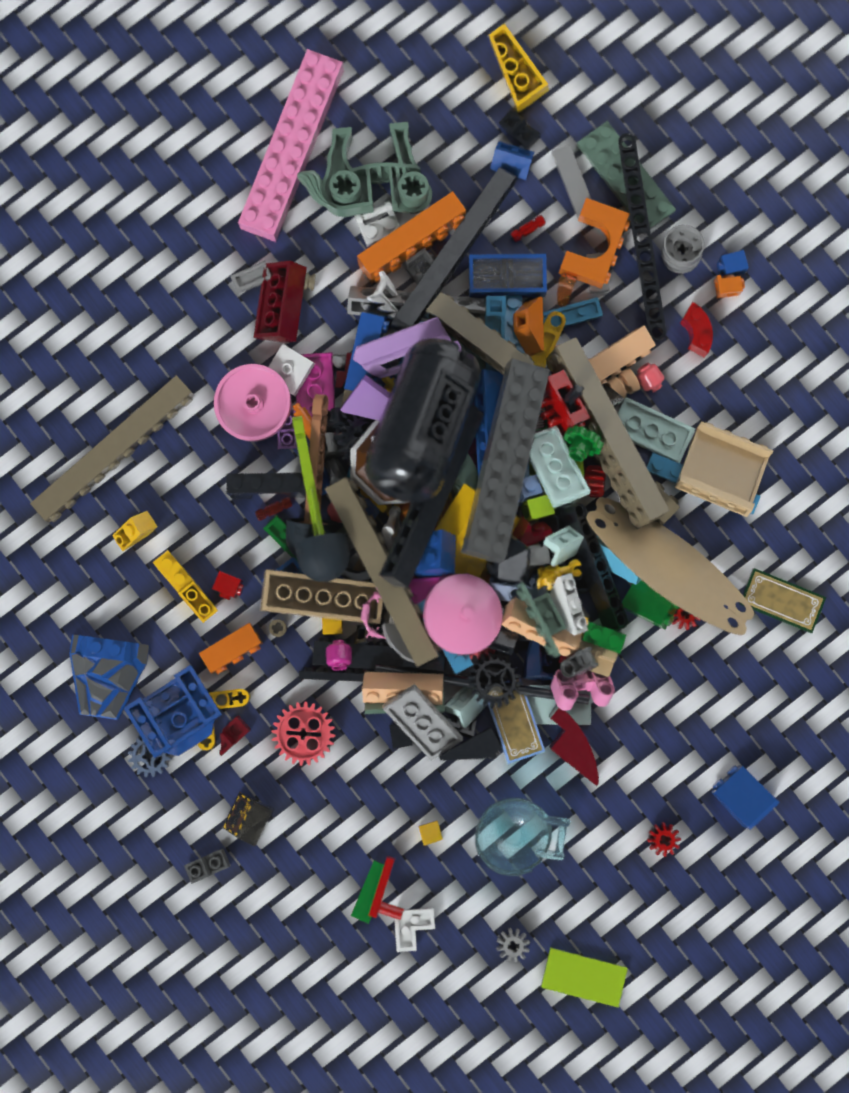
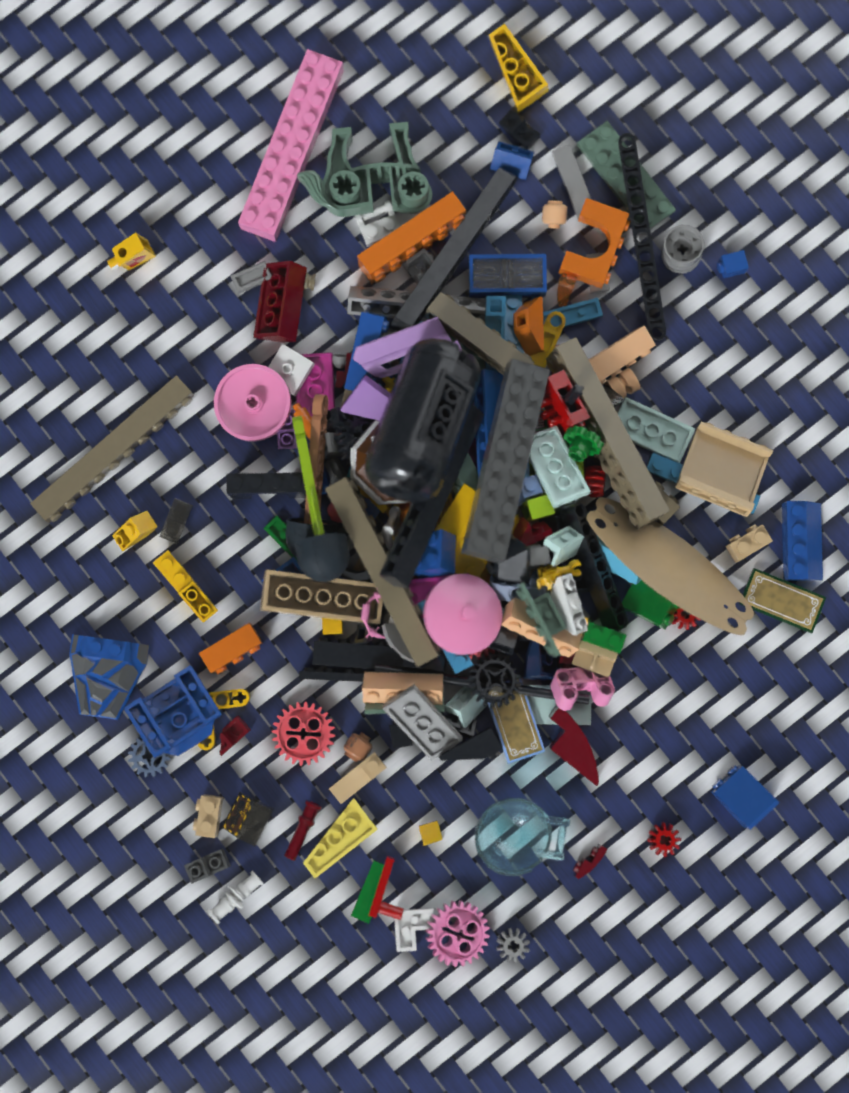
red brick [212,571,244,600] -> none
clear red axle [255,497,292,521] -> none
dark tan bush [269,619,287,637] -> none
dark pink head [326,640,352,670] -> none
white piece [367,271,399,319] -> none
red axle [511,215,546,242] -> none
lime tile [541,947,628,1008] -> none
dark grey piece [561,647,599,678] -> none
coral head [636,363,665,392] -> none
red brick [680,302,713,358] -> none
orange brick [714,274,745,299] -> none
none -> yellow torso [107,233,156,271]
none -> clear smoke slope [159,498,193,544]
none -> tan brick [193,794,223,838]
none -> white piece [207,871,264,924]
none -> dark red pin [284,800,322,861]
none -> light yellow wing [303,798,378,878]
none -> tan slope [329,752,387,804]
none -> nougat head [343,732,373,762]
none -> bright pink gear [426,900,490,967]
none -> light nougat head [542,201,567,228]
none -> dark red slope [573,844,608,879]
none -> tan brick [725,524,773,563]
none -> blue slope [782,501,823,581]

